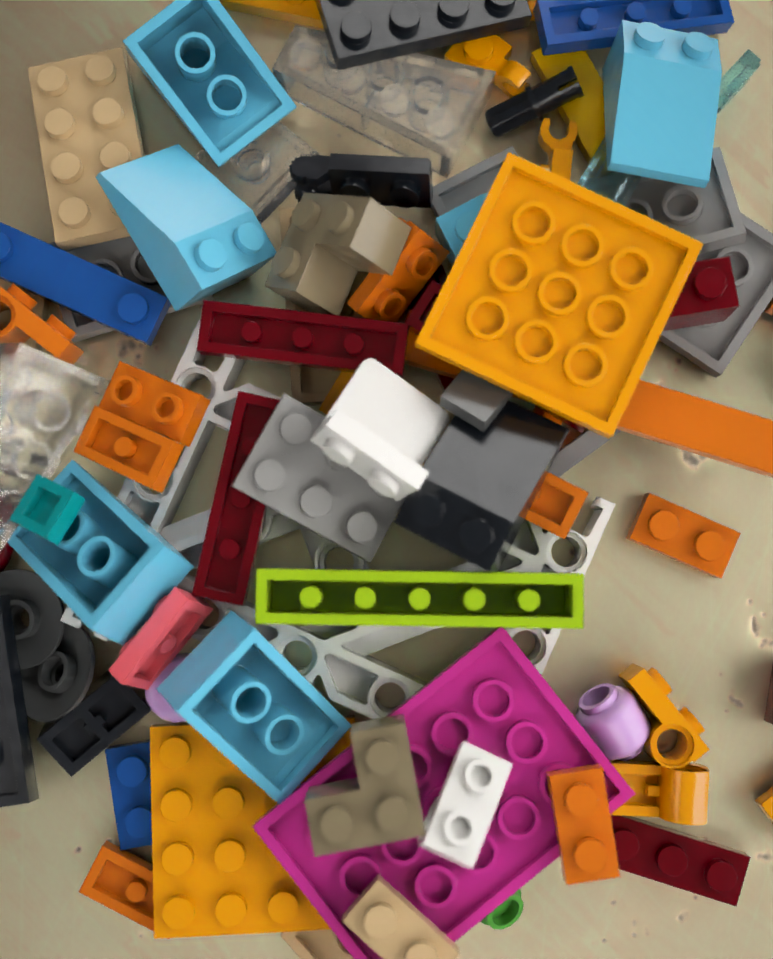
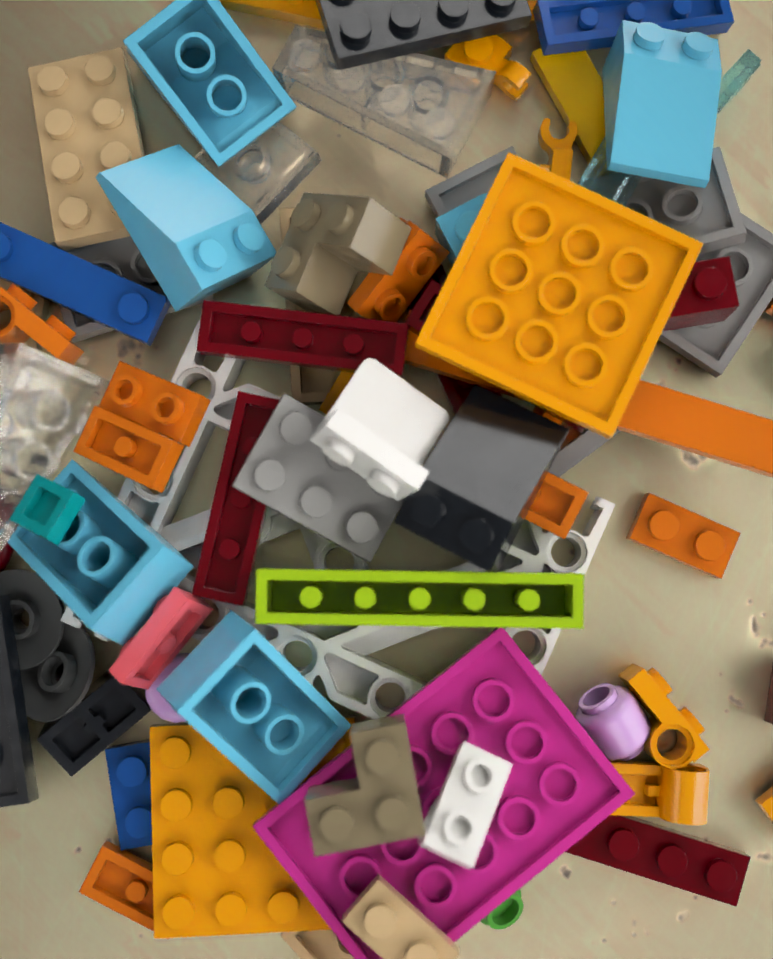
black hinge [289,153,433,208] -> none
dark grey tile [440,370,513,432] -> none
black axle [485,65,584,137] -> none
orange plate [546,764,620,885] -> none

